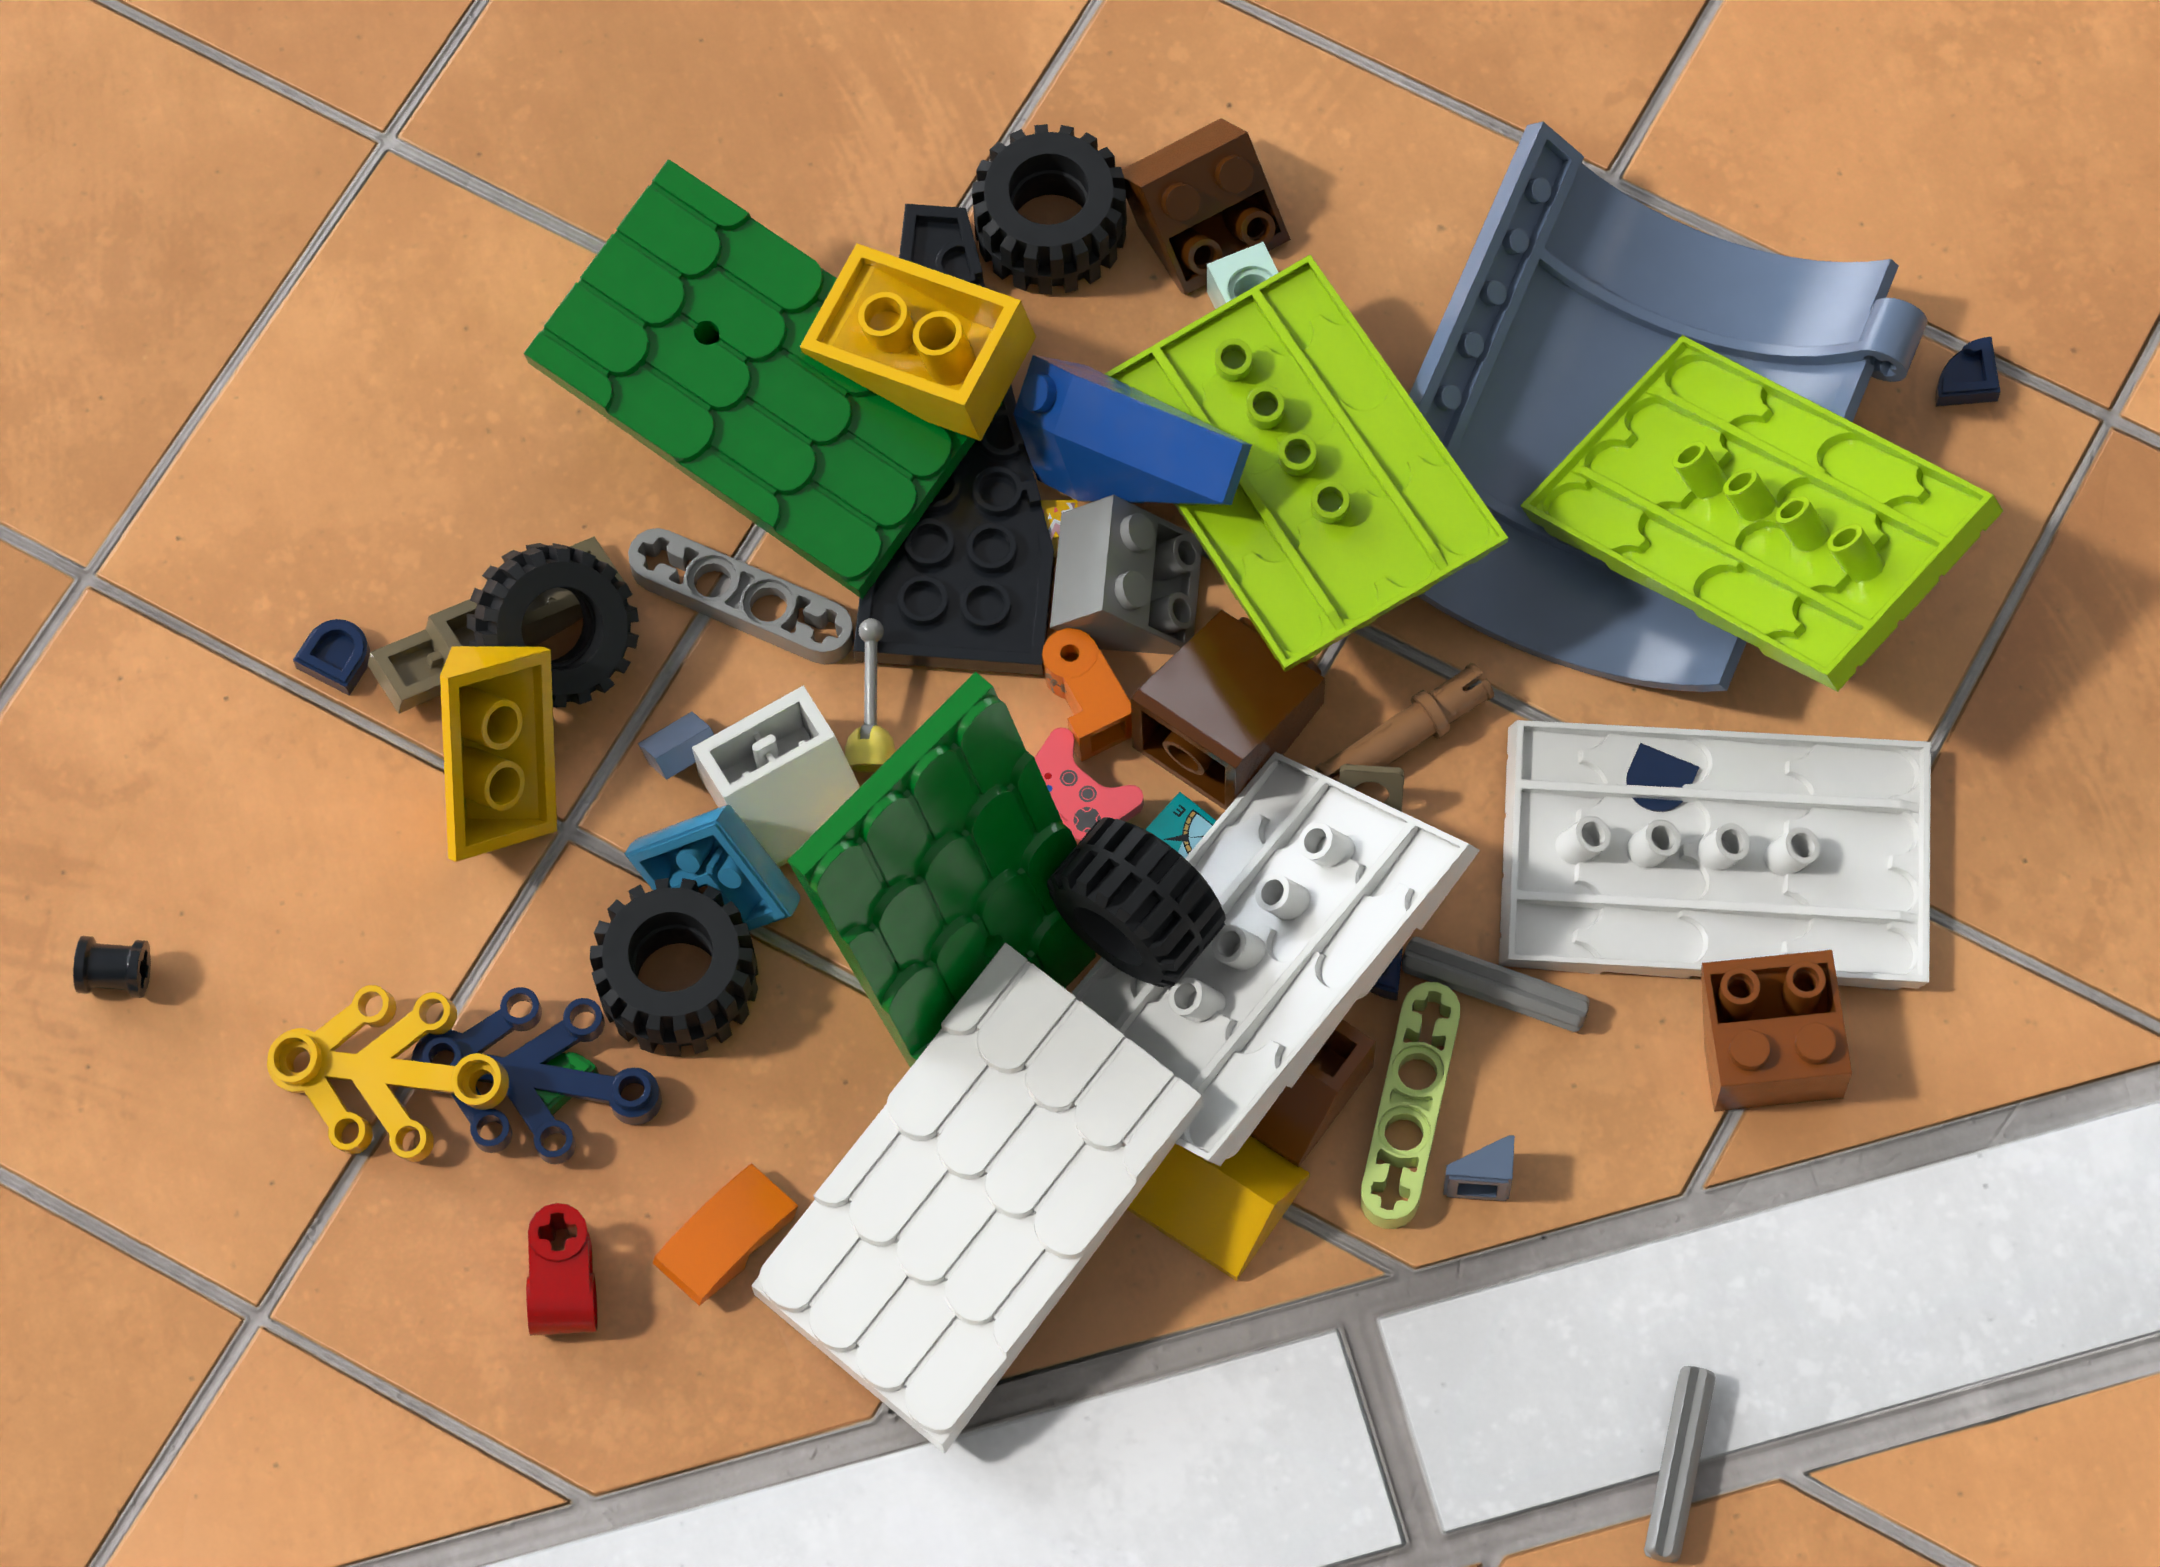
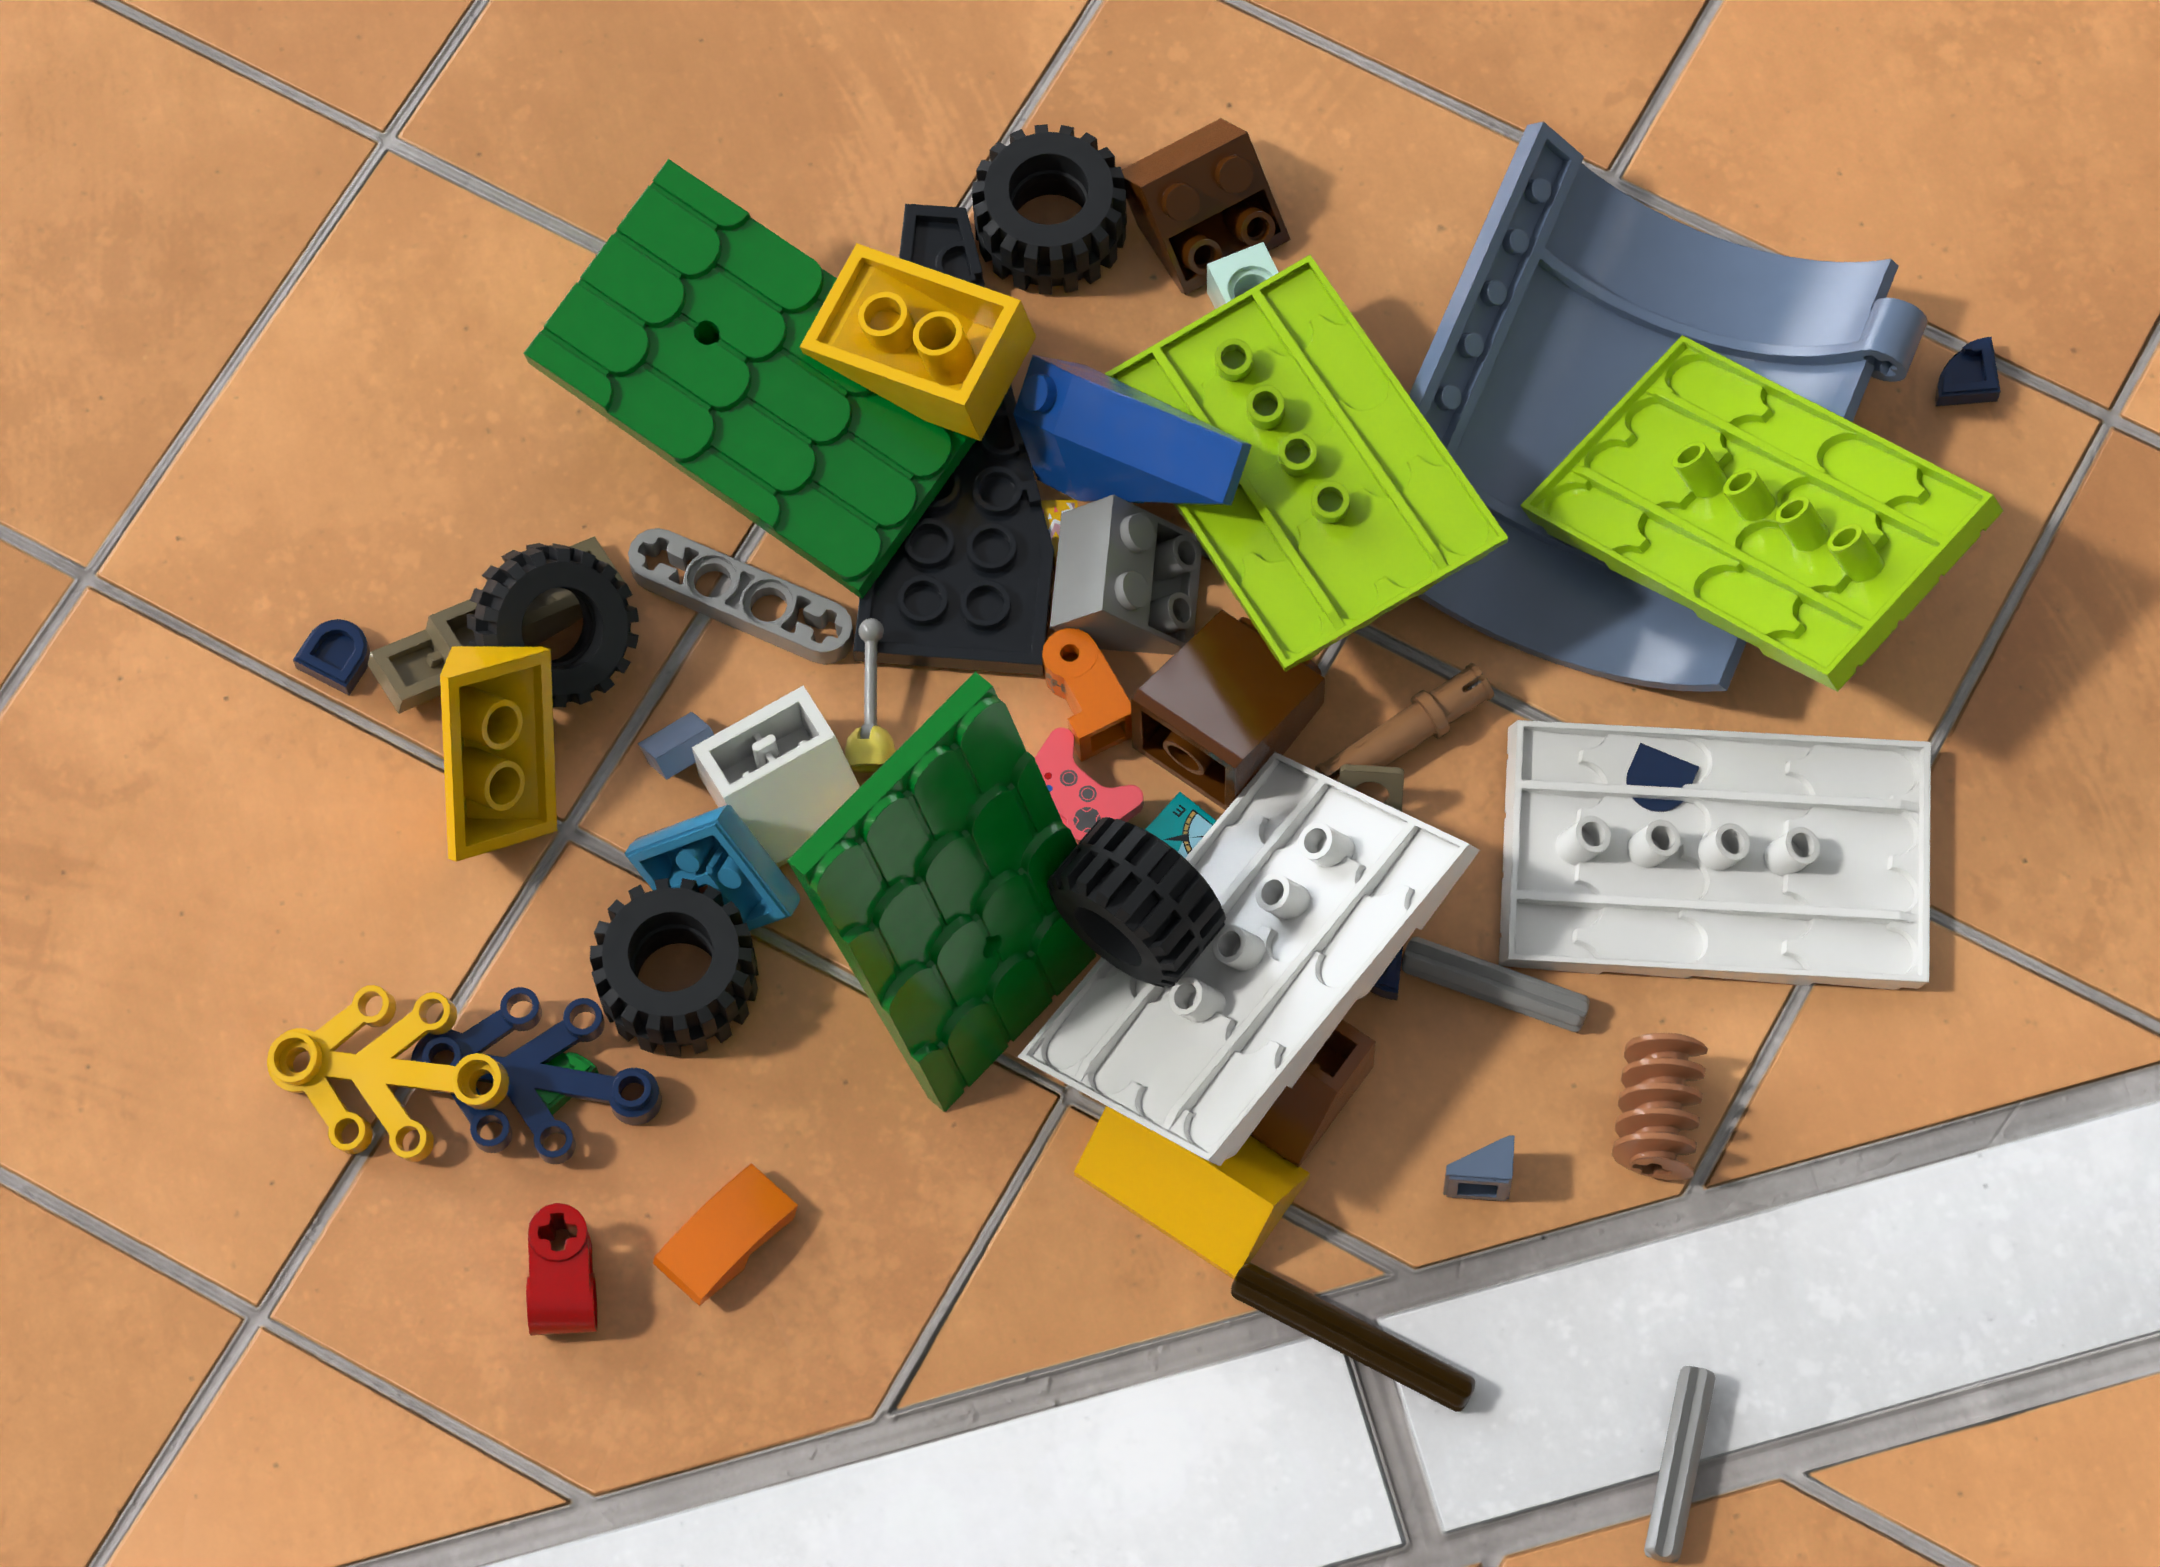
black bush [73,936,151,998] -> none
white piece [751,943,1204,1454] -> none
yellowish green beam [1361,982,1460,1229] -> none
dark orange slope [1701,950,1852,1112] -> none
none -> dark brown axle [1231,1263,1475,1412]
none -> nougat piece [1612,1033,1708,1180]

